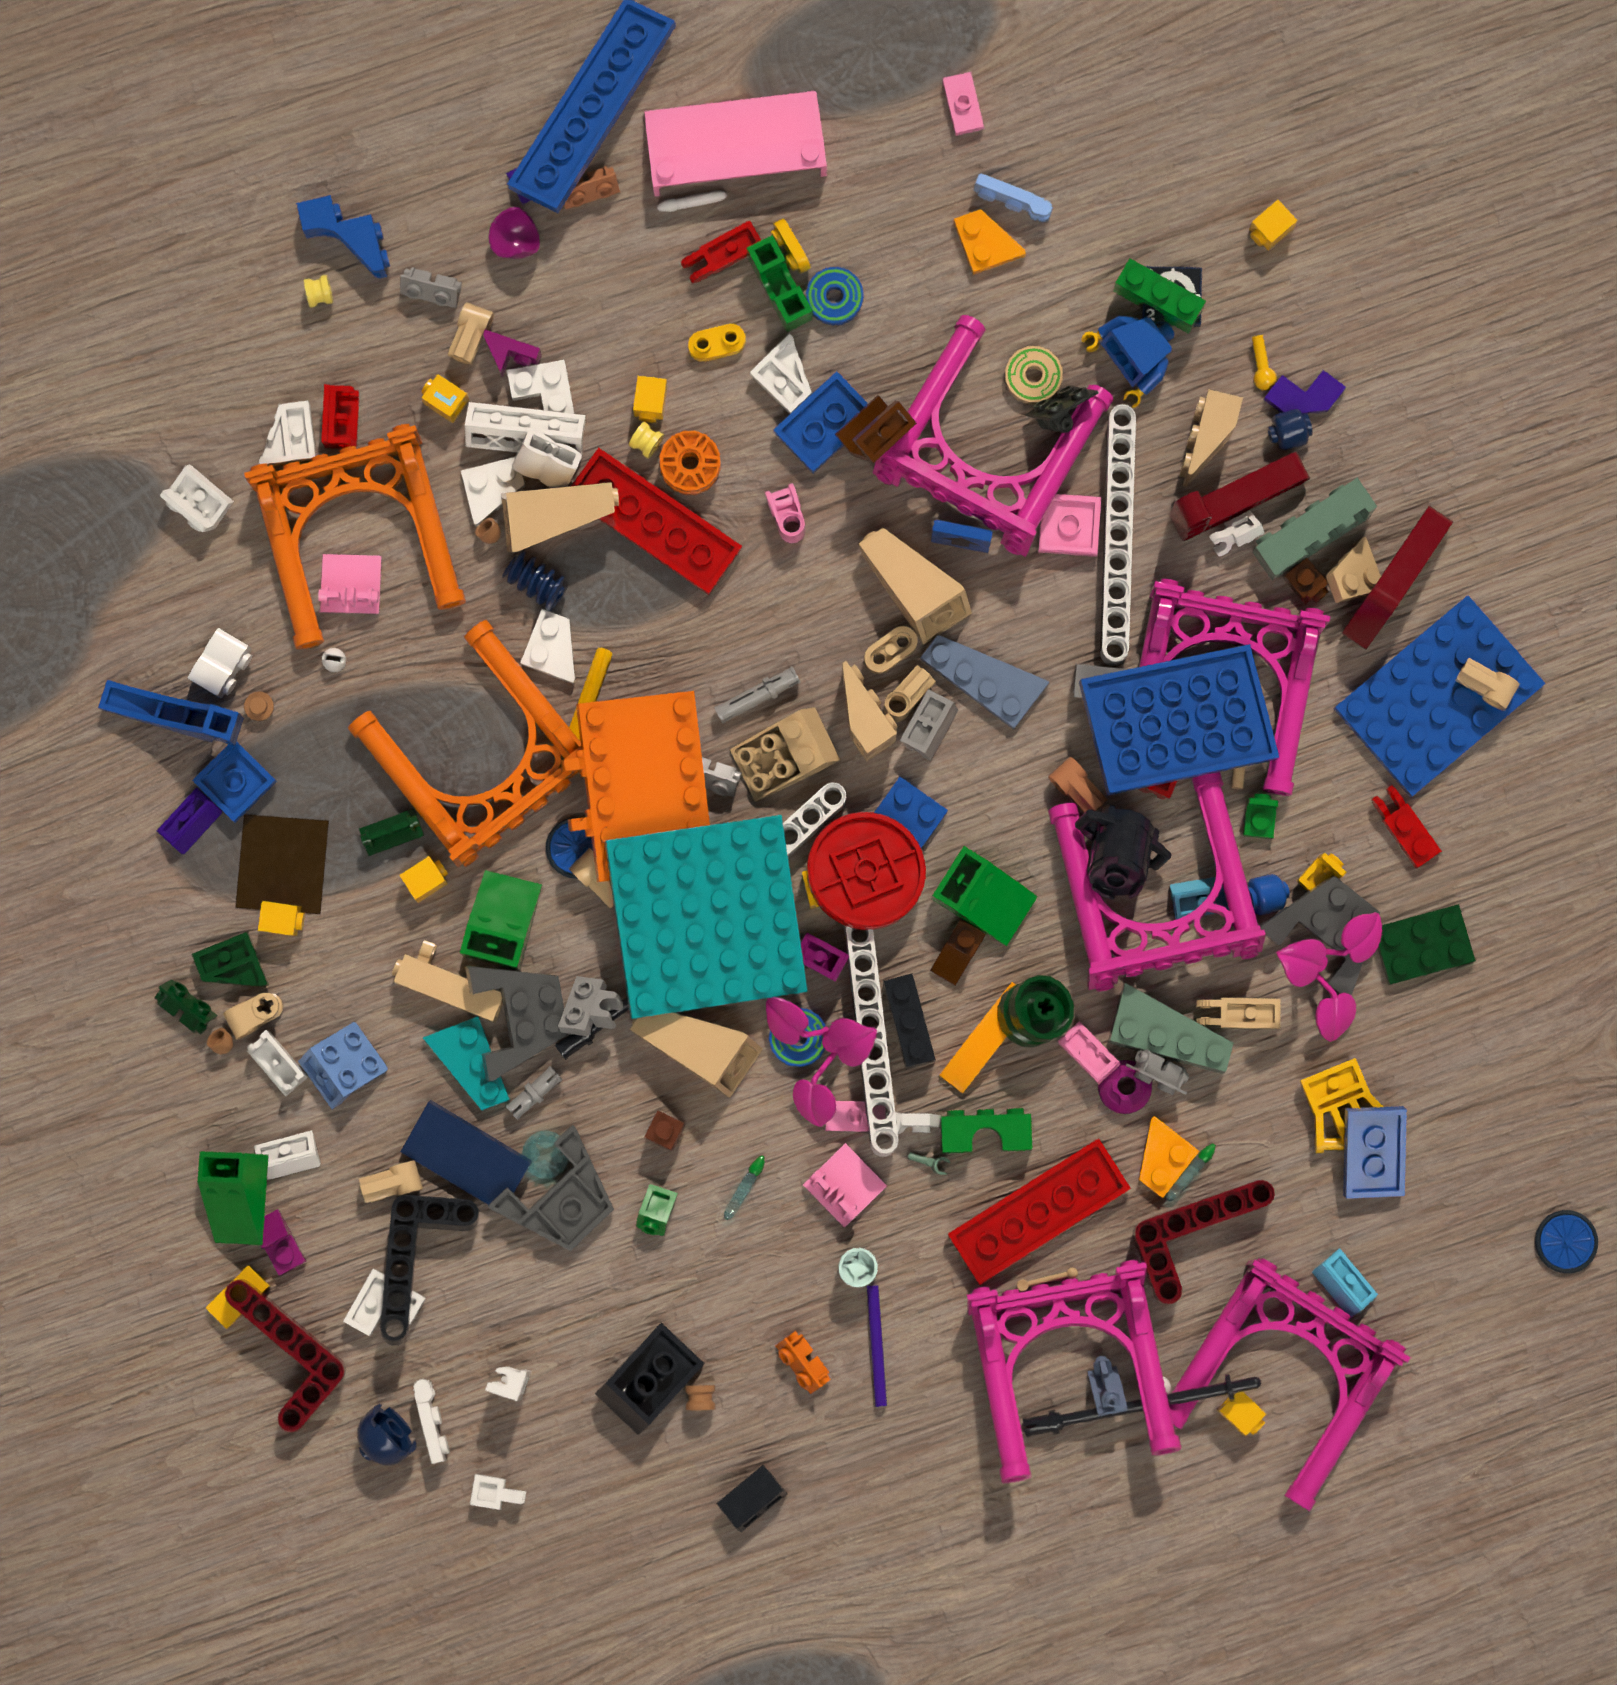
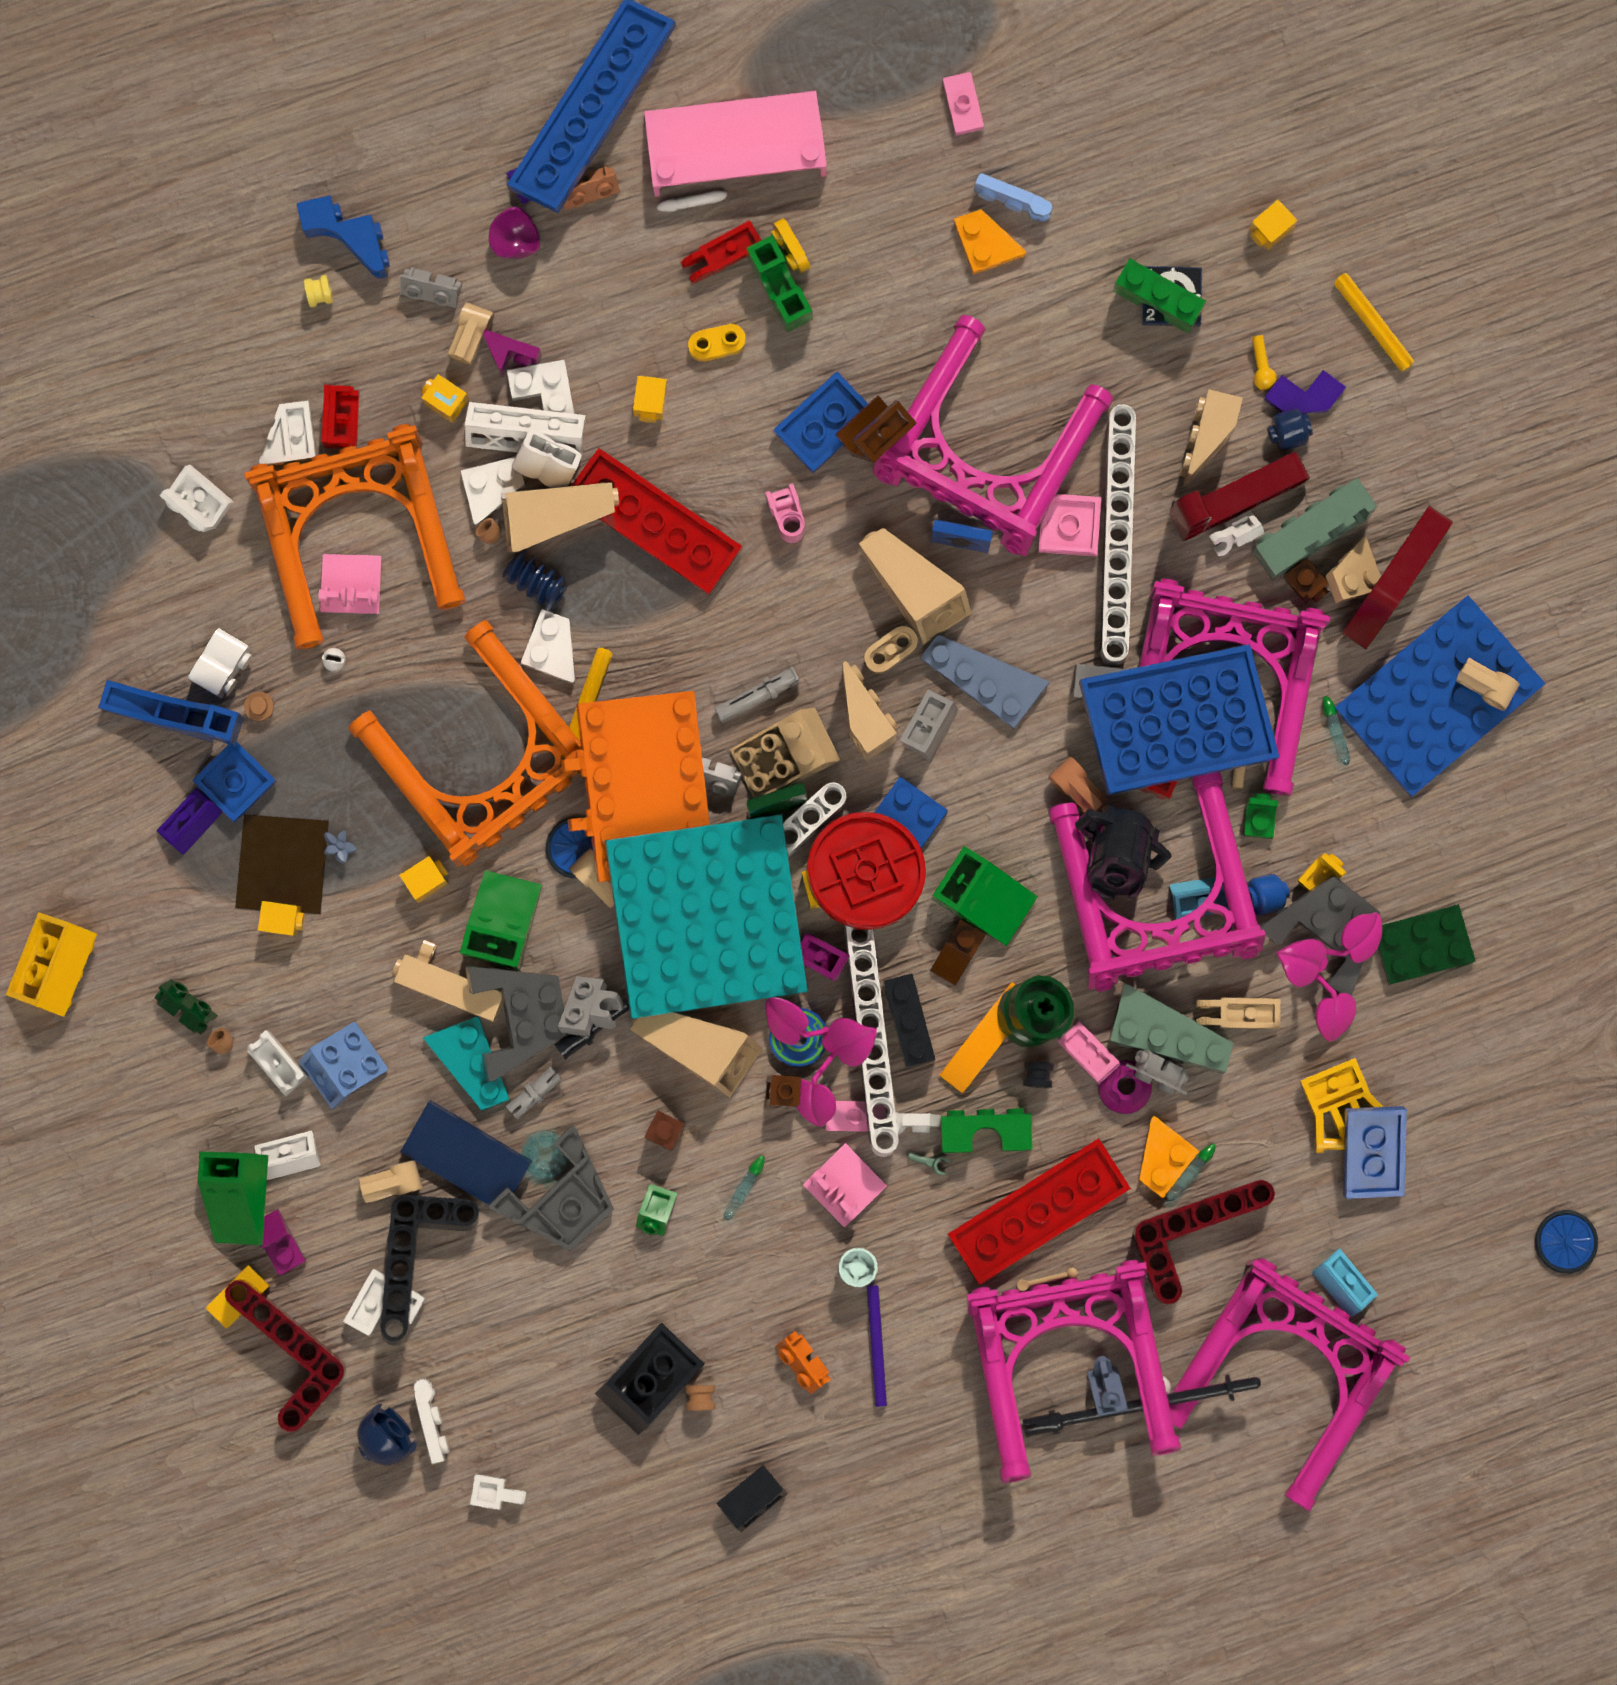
dark green wing [192,932,269,987] -> none
tan piece [223,993,283,1040] -> none
dark green hinge [359,809,424,856] -> none
white hinge [486,1367,531,1401] -> none
light yellow wheel [628,422,664,459] -> none
orange wheel [660,431,720,495] -> none
white wing [750,334,812,414] -> none
blue tile [806,267,864,326] -> none
tan piece [883,665,936,723] -> none
tan tile [1005,346,1063,404] -> none
pearl dark grey hinge [1026,385,1099,433] -> none
blue torso [1081,316,1174,409] -> none
yellow brick [1217,1392,1266,1436] -> none
red hinge [1371,785,1442,869] -> none
none -> yellow slope [5,912,97,1017]
none -> sand blue plant [324,831,357,864]
none -> dark green tile [746,783,807,819]
none -> reddish brown bracket [765,1075,801,1107]
none -> black wheel [1023,1061,1054,1088]
none -> clear light blue piece [1322,696,1350,765]
none -> yellow axle [1334,273,1414,372]

